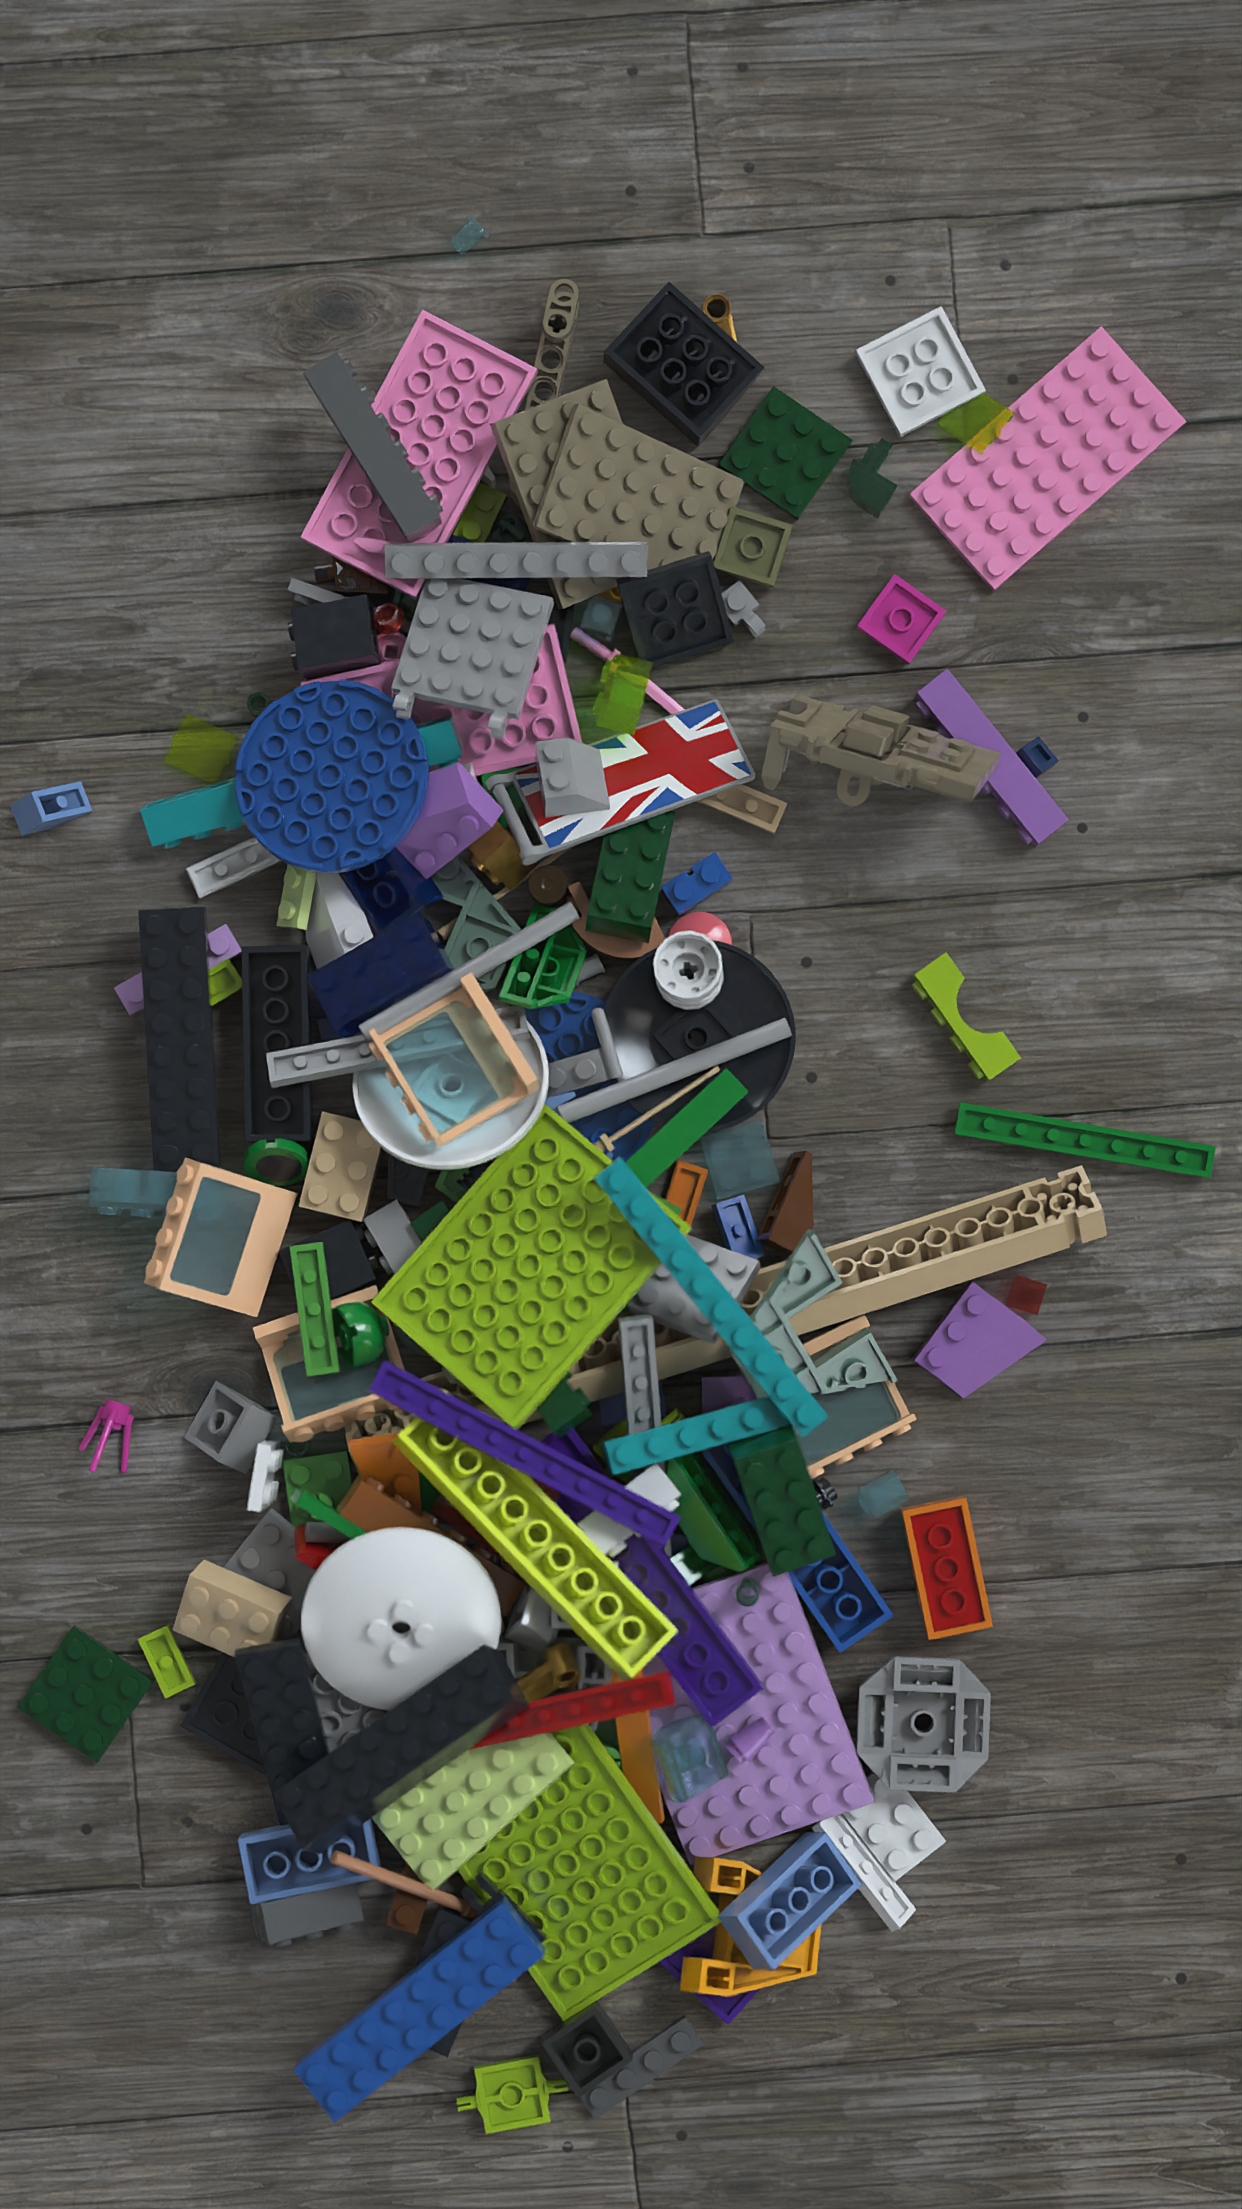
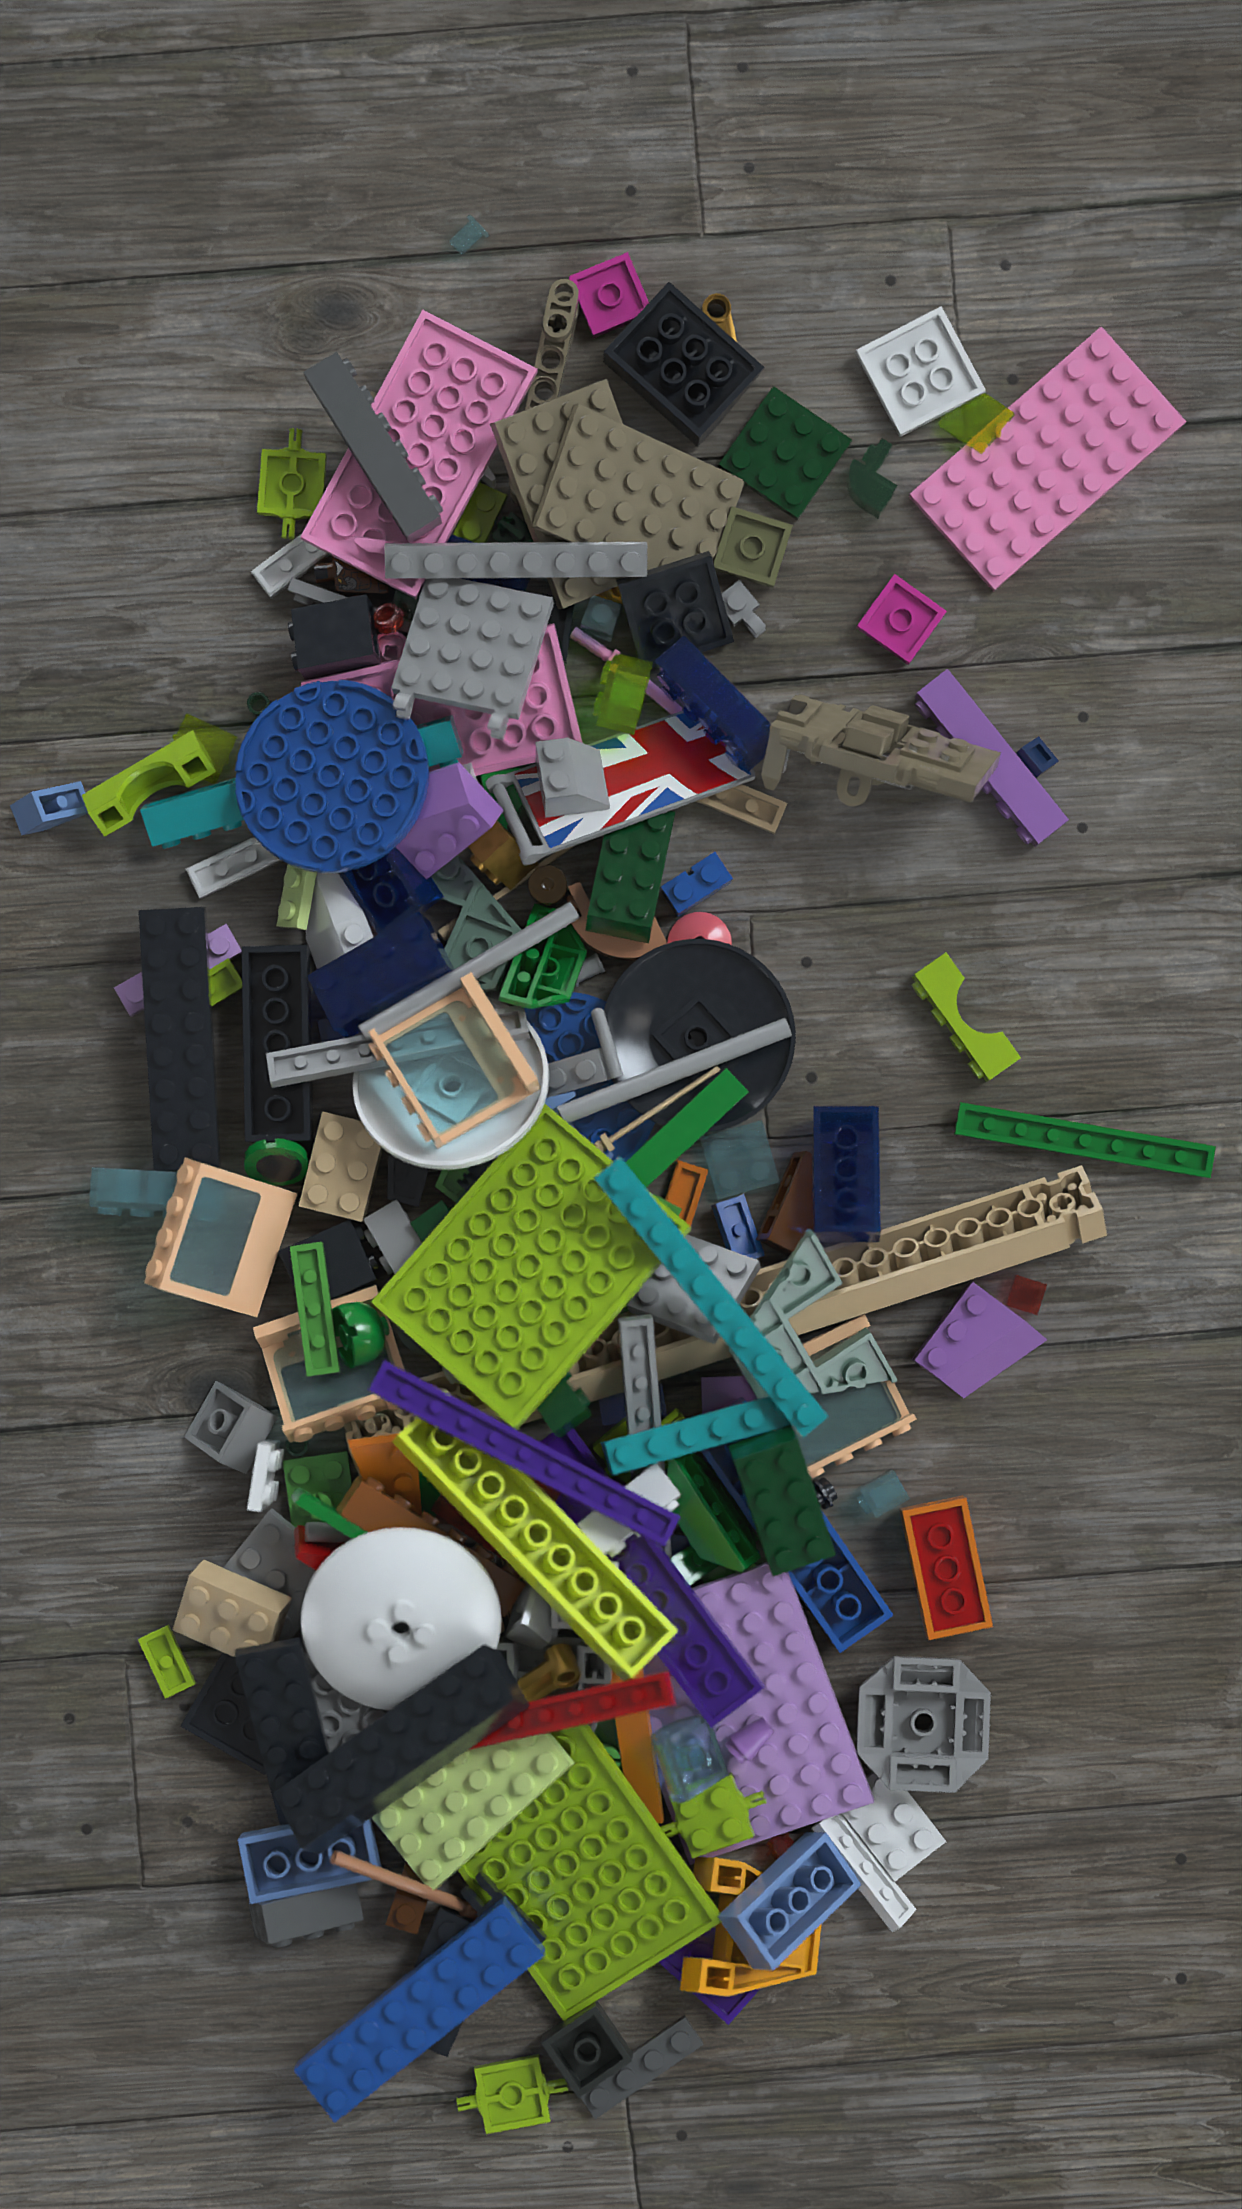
dark green plate [17,1625,155,1763] -> none
dark pink plant [79,1399,134,1473] -> none
white wheel [653,931,724,1010] -> none
hinge [736,1577,760,1607] -> none
none -> lime arch [82,730,216,837]
none -> white tile [251,534,330,599]
none -> lime plate [257,428,327,539]
none -> dark pink plate [569,252,649,338]
none -> clear blue brick [655,636,771,772]
none -> lime plate [660,1773,767,1859]
none -> clear red plate [766,1832,795,1860]
none -> clear blue brick [812,1106,881,1242]

